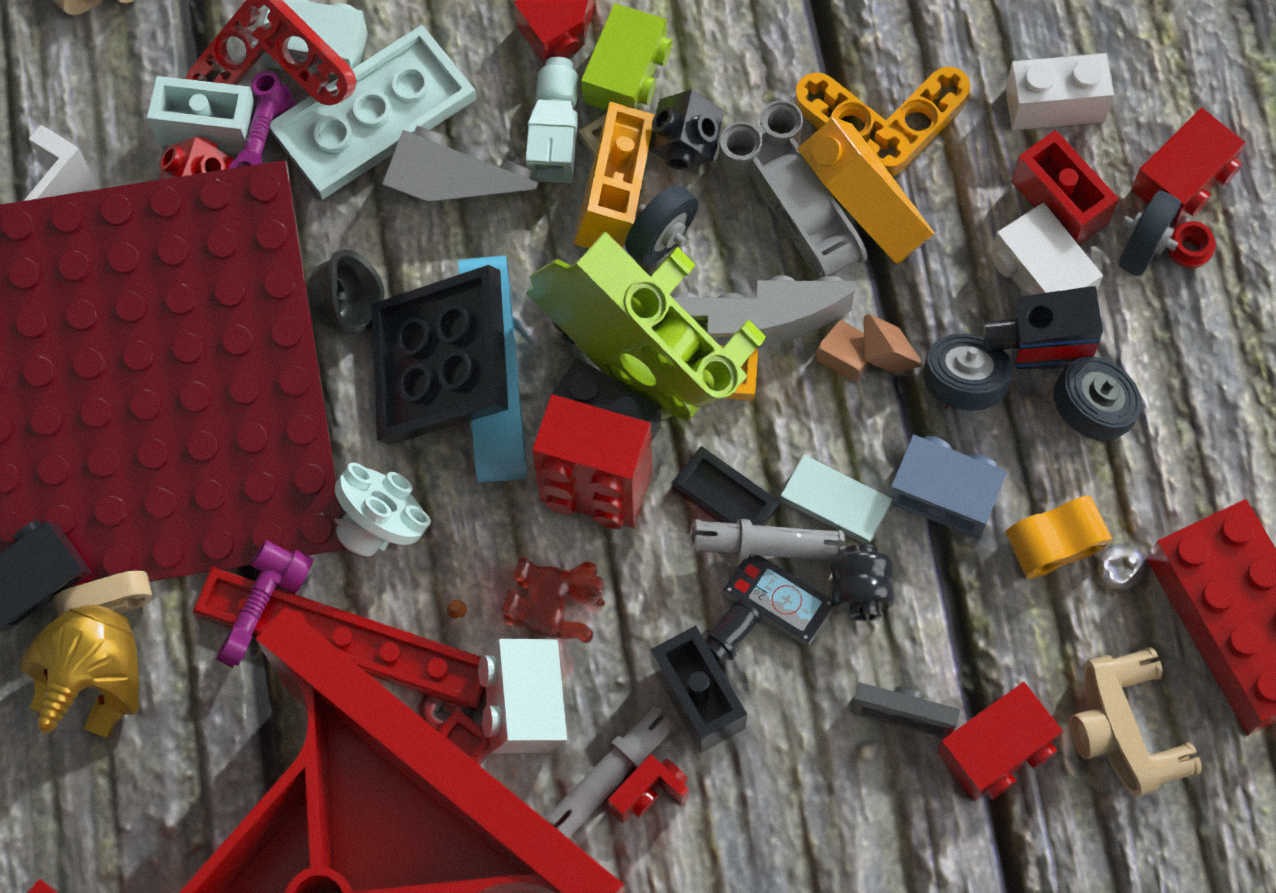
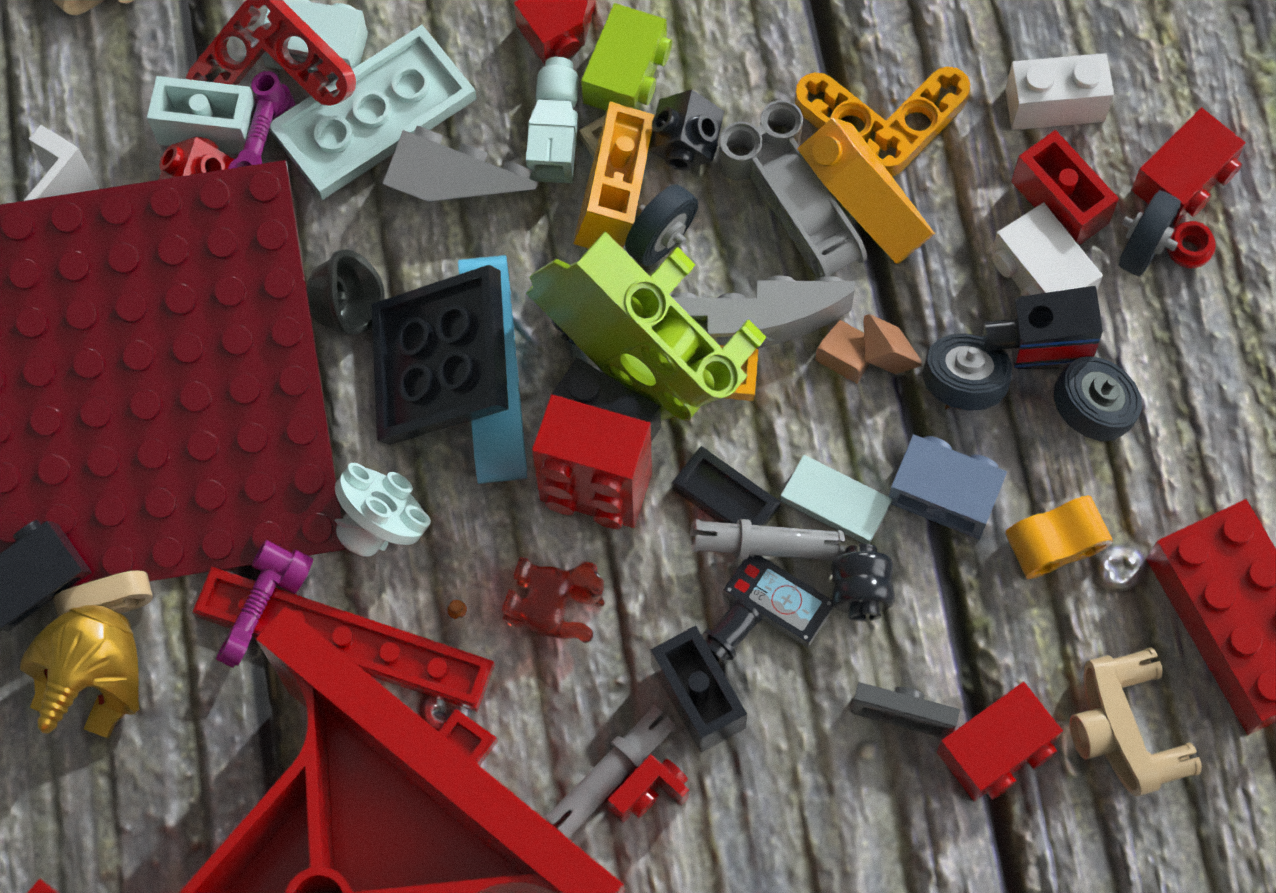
light aqua brick [478,639,567,753] -> none

